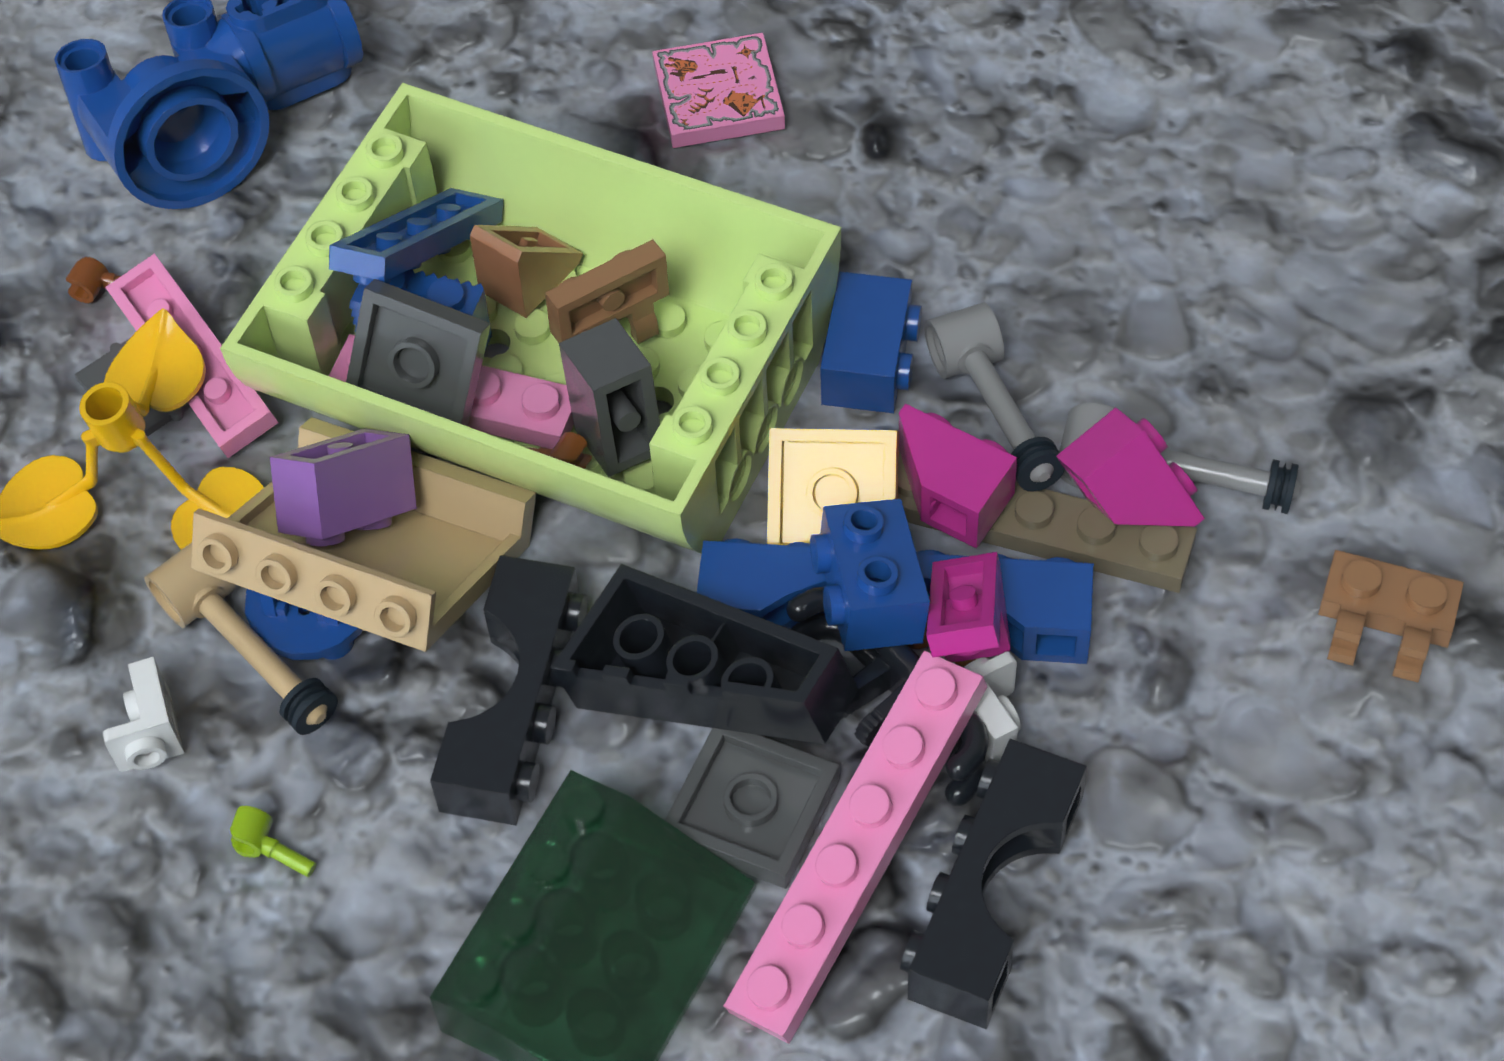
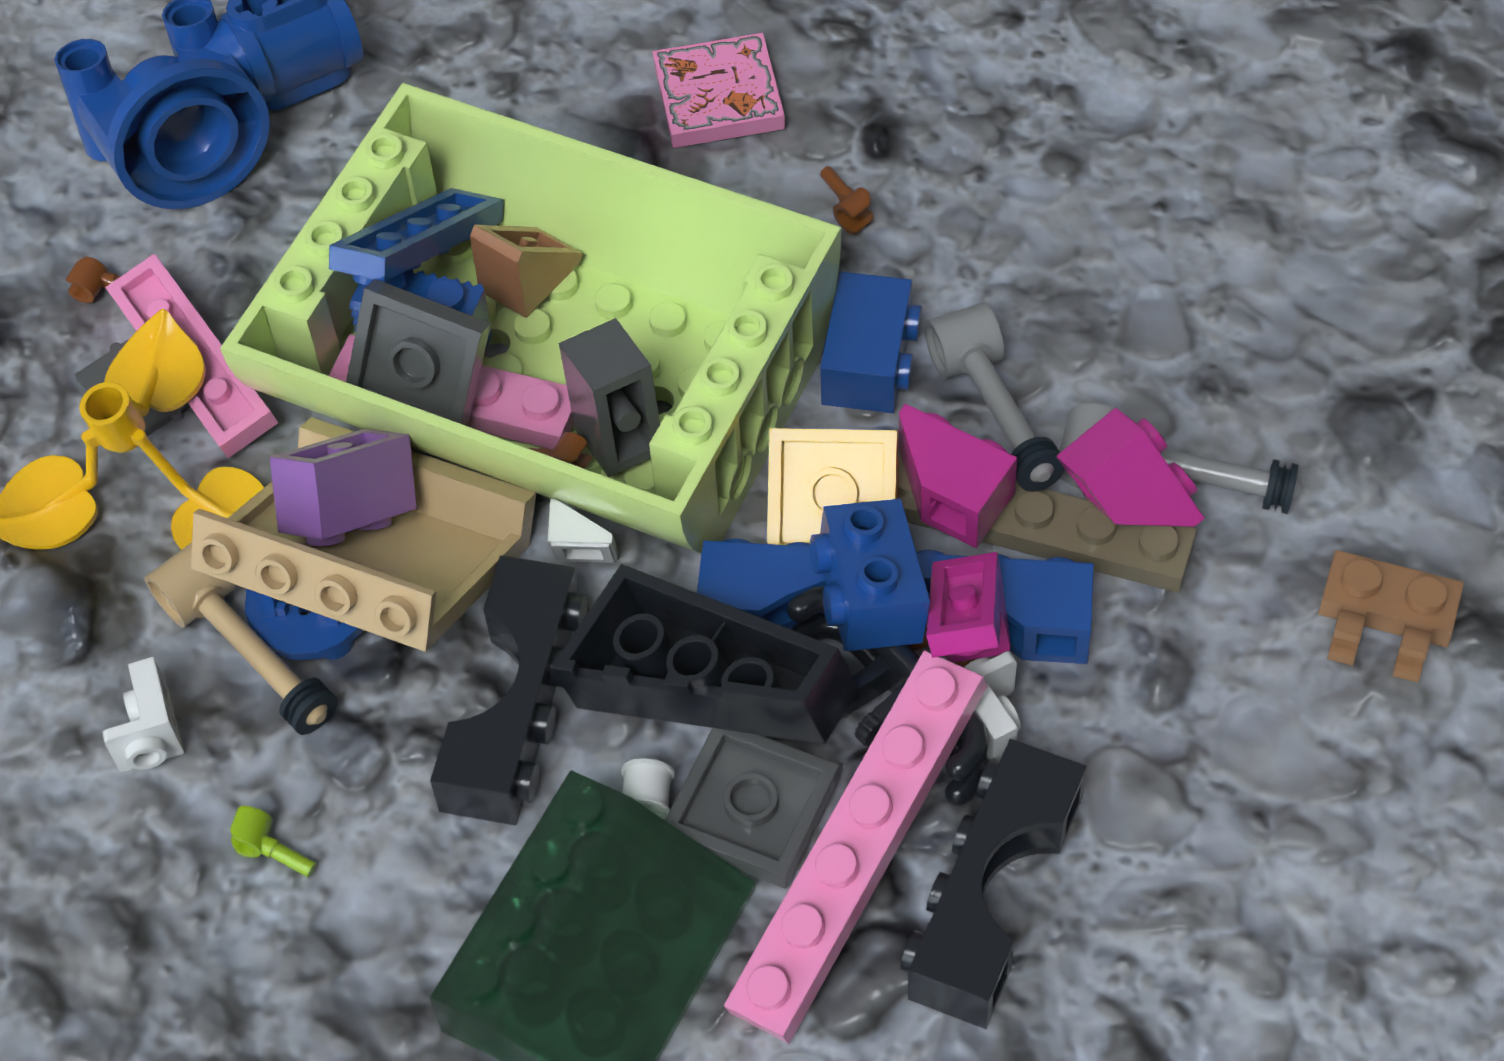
medium nougat plate [545,239,669,344] -> none
none -> white slope [548,499,619,563]
none -> white axle [617,758,675,825]
none -> dark orange hand [820,166,874,234]

